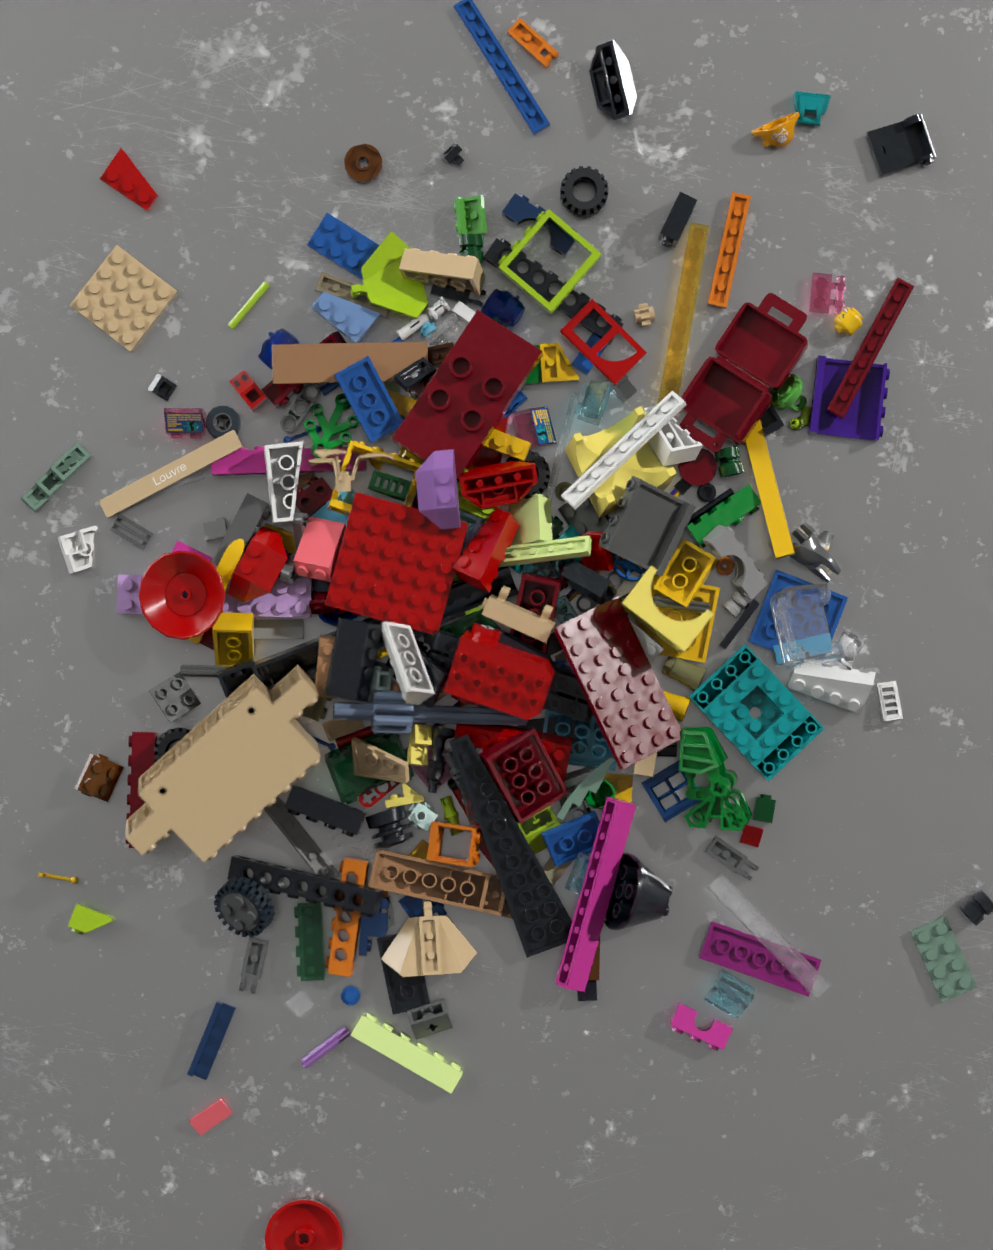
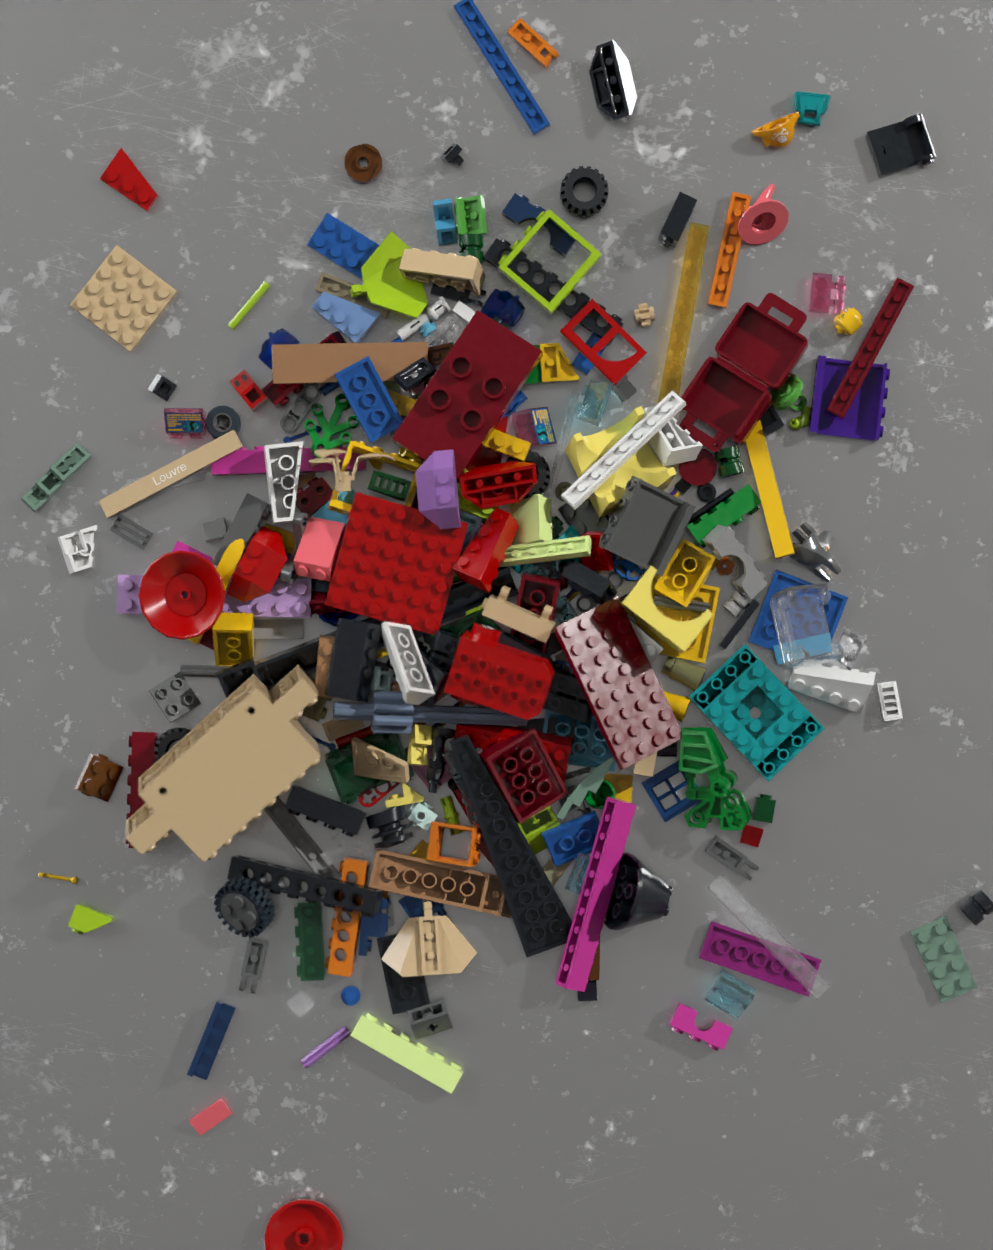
none -> dark azure slope [432,198,458,245]
none -> coral piece [738,184,789,245]

